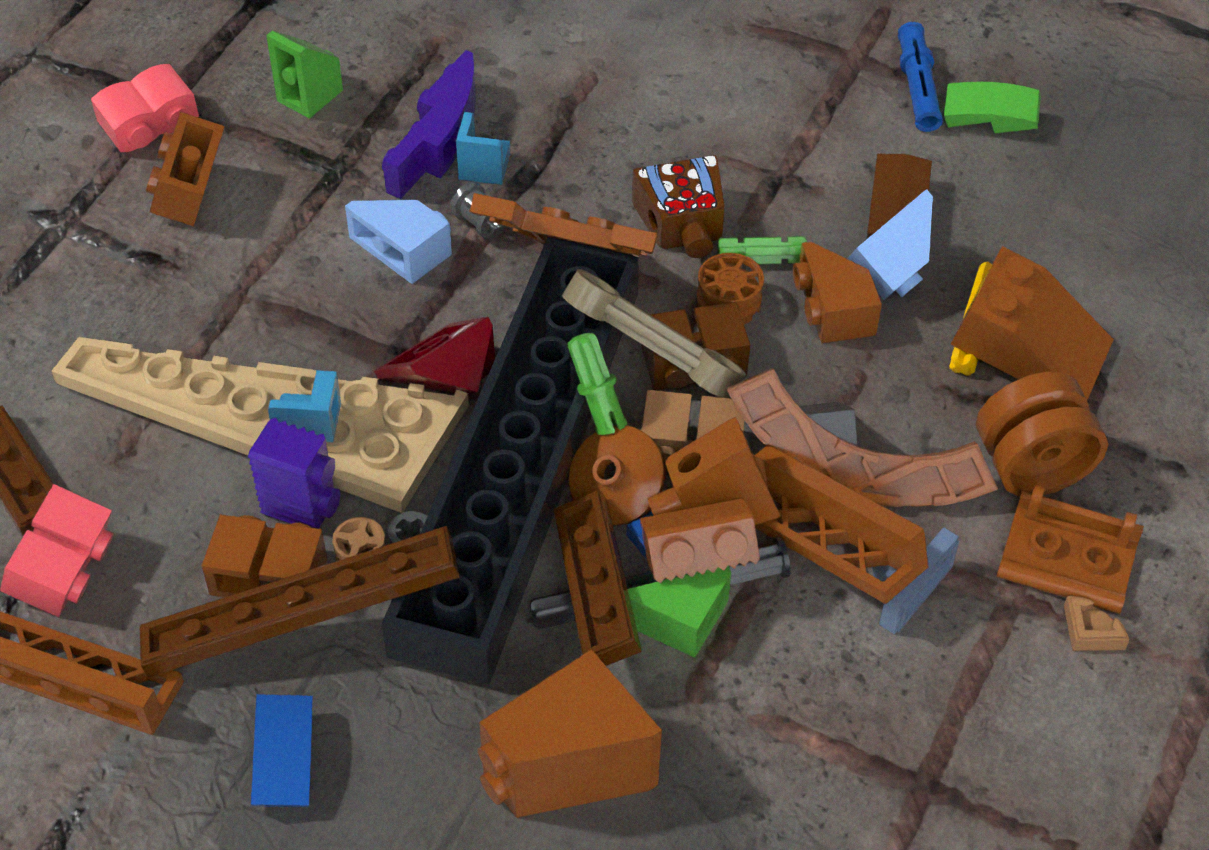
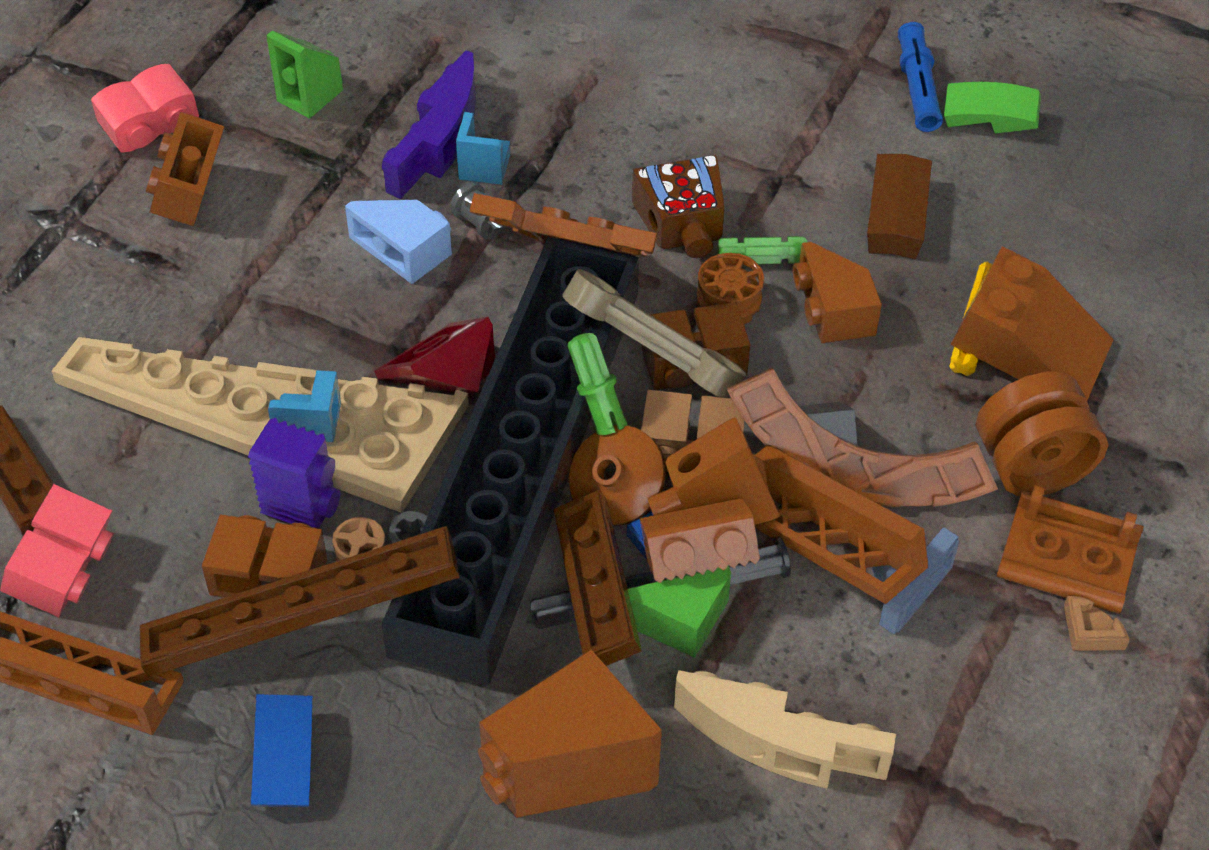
light blue slope [848,189,933,300] -> none
none -> tan slope [674,670,896,788]

